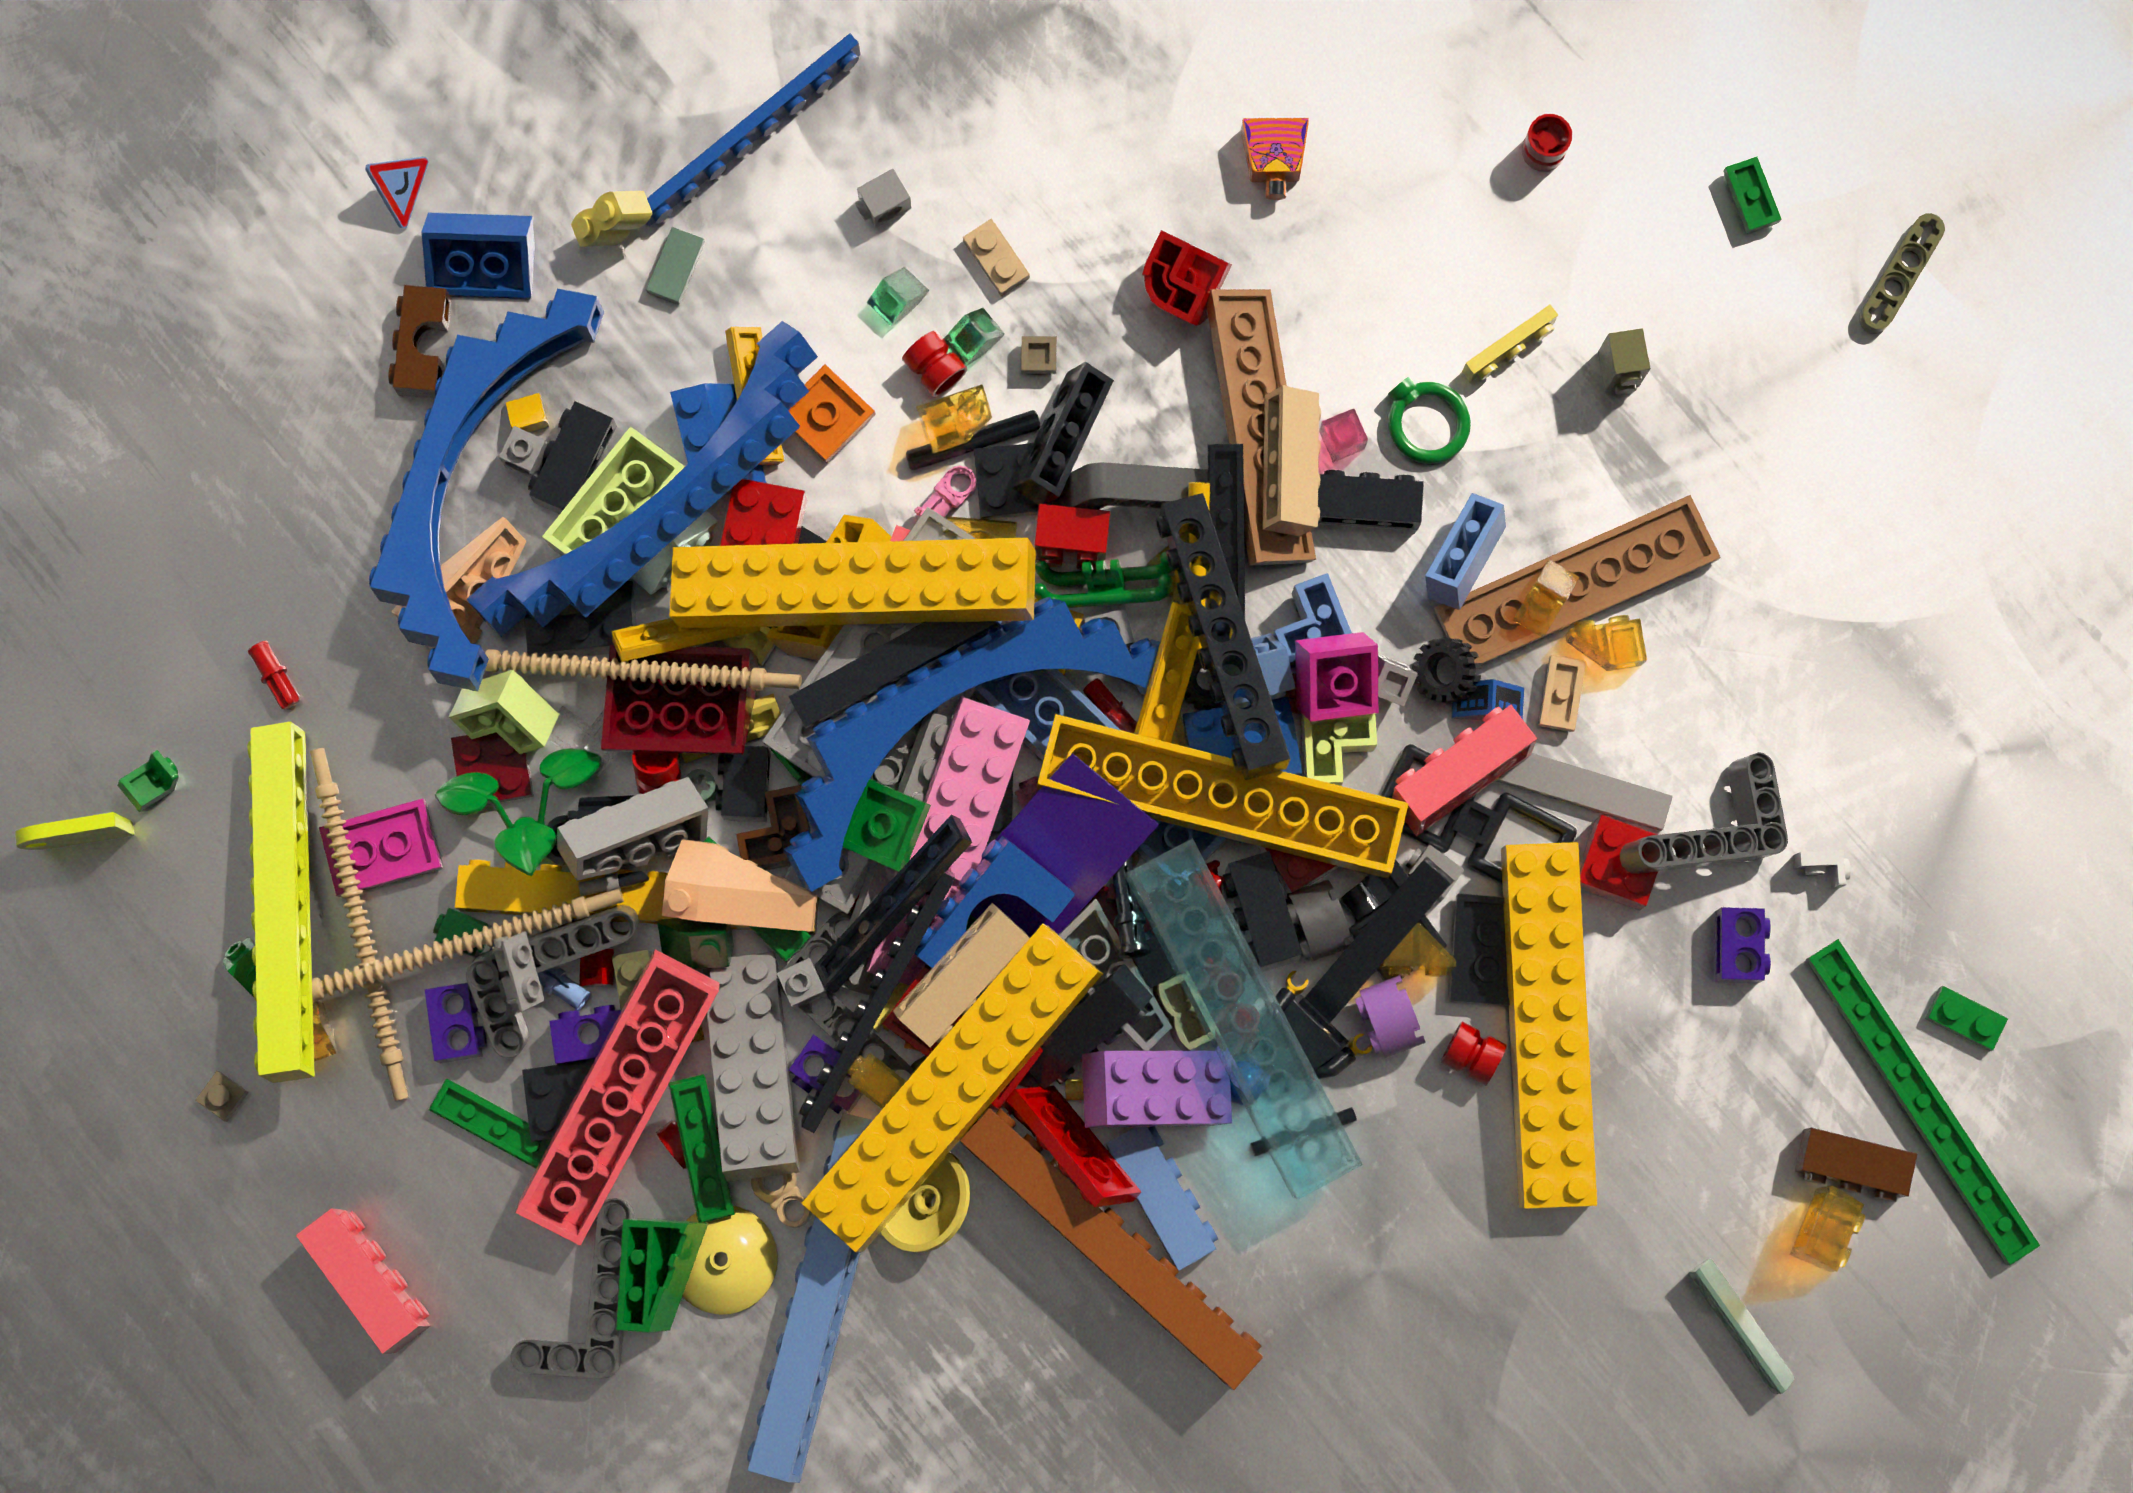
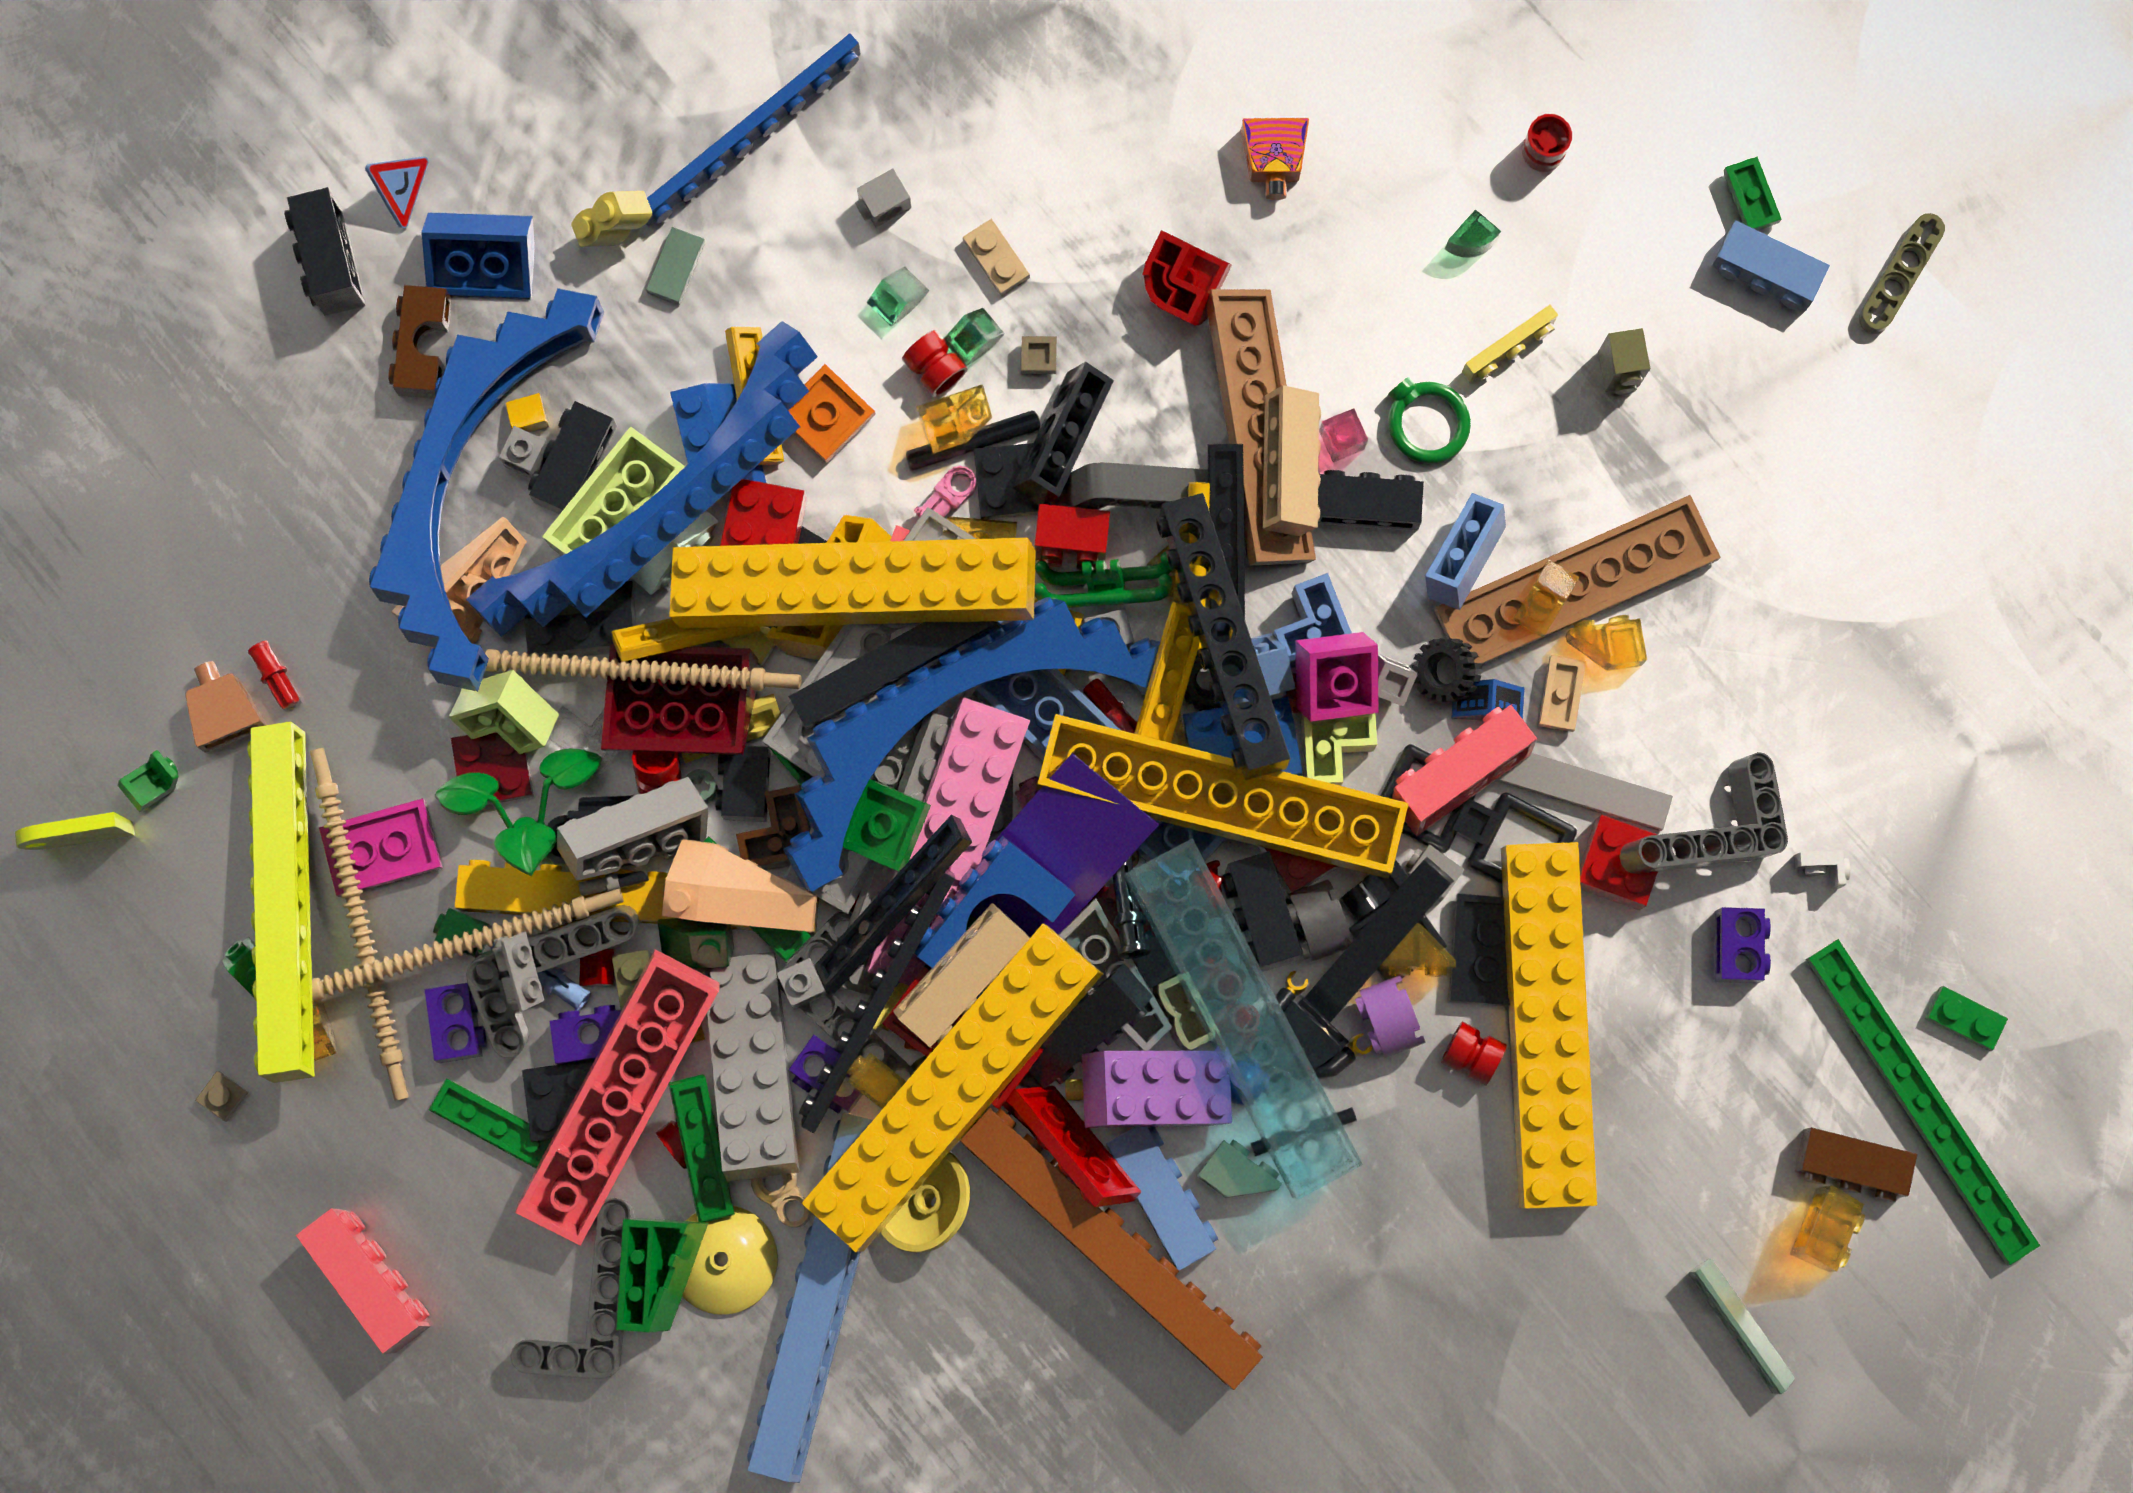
none -> nougat torso [185,661,267,752]
none -> black brick [284,187,365,316]
none -> sand green slope [1197,1139,1282,1198]
none -> clear green brick [1445,209,1502,258]
none -> medium blue brick [1712,220,1830,311]

